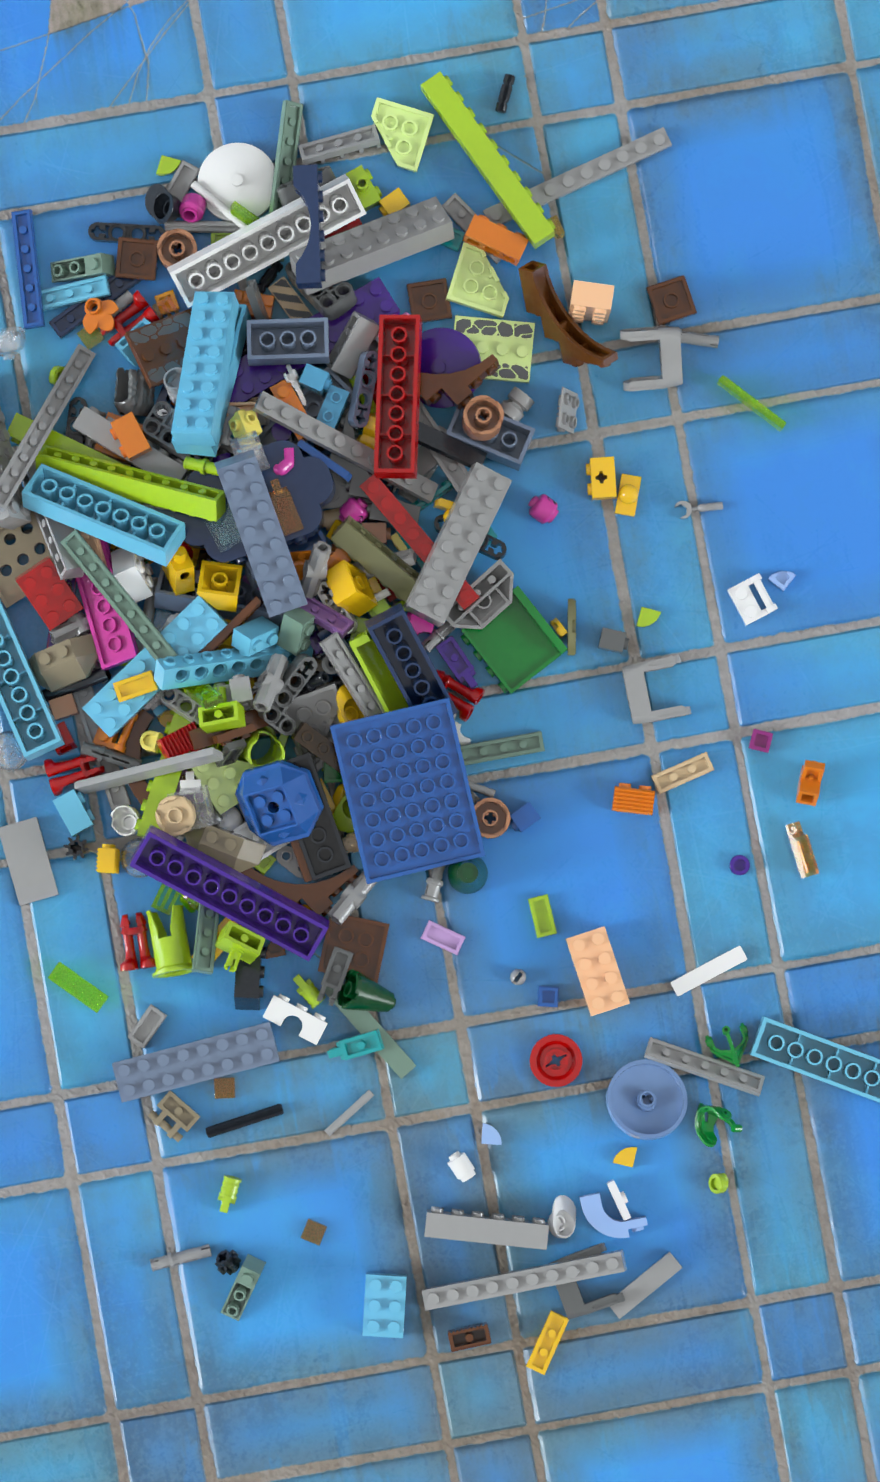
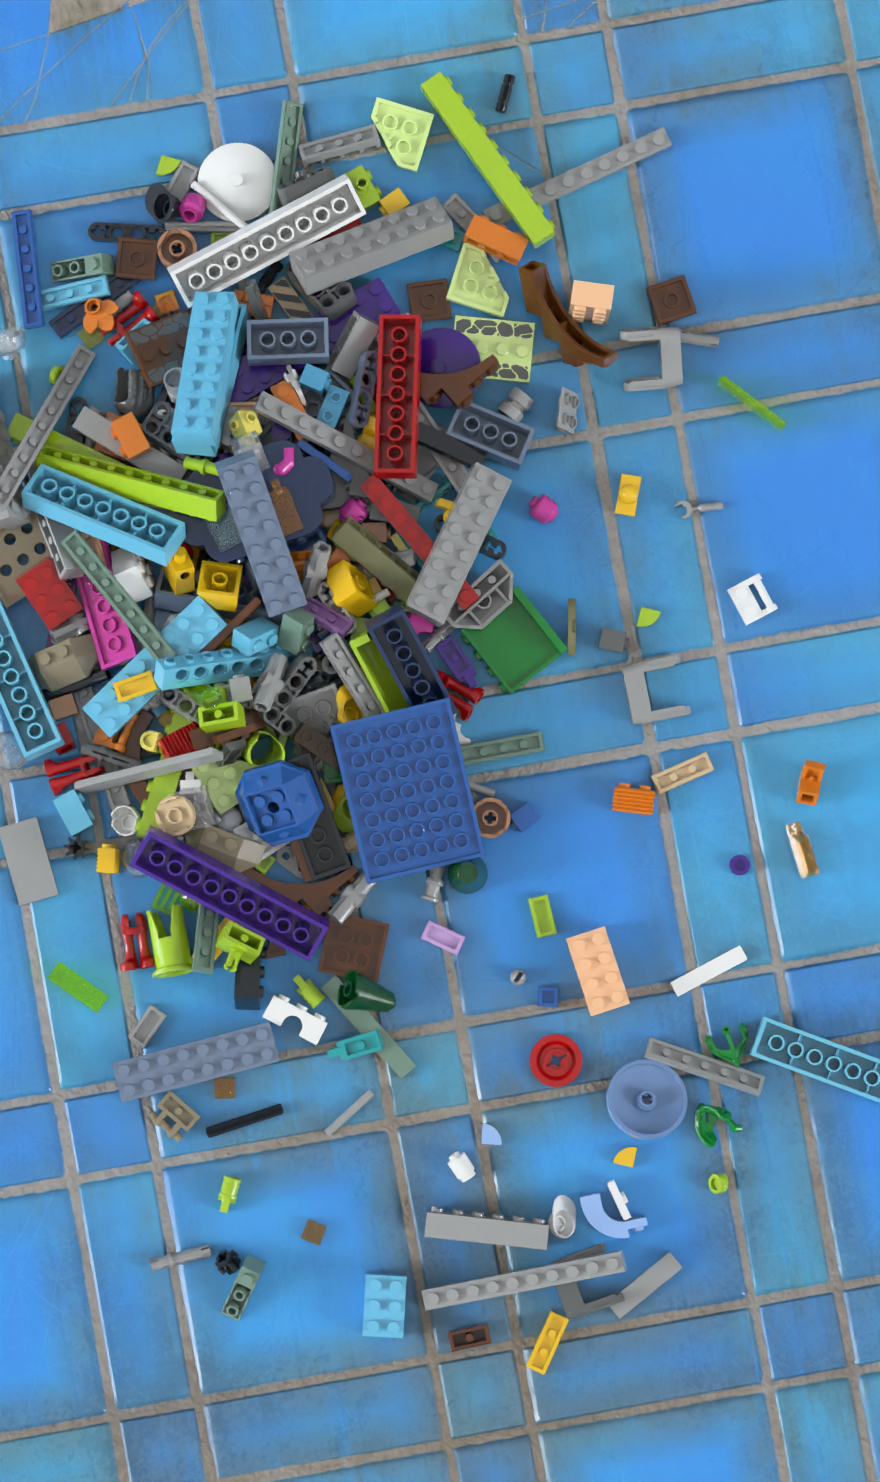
clear neon green tile [230,201,260,225] -> none
dark blue arch [293,164,326,289] -> none
dark grey hinge [317,946,354,1006] -> none
nougat brick [462,395,504,441] -> none
clear yellow tile [550,215,565,239] -> none
yellow tile [550,618,568,638] -> none
yellow brick [586,456,617,500] -> none
magenta plate [748,729,773,753] -> none
light blue tile [768,571,796,591] -> none

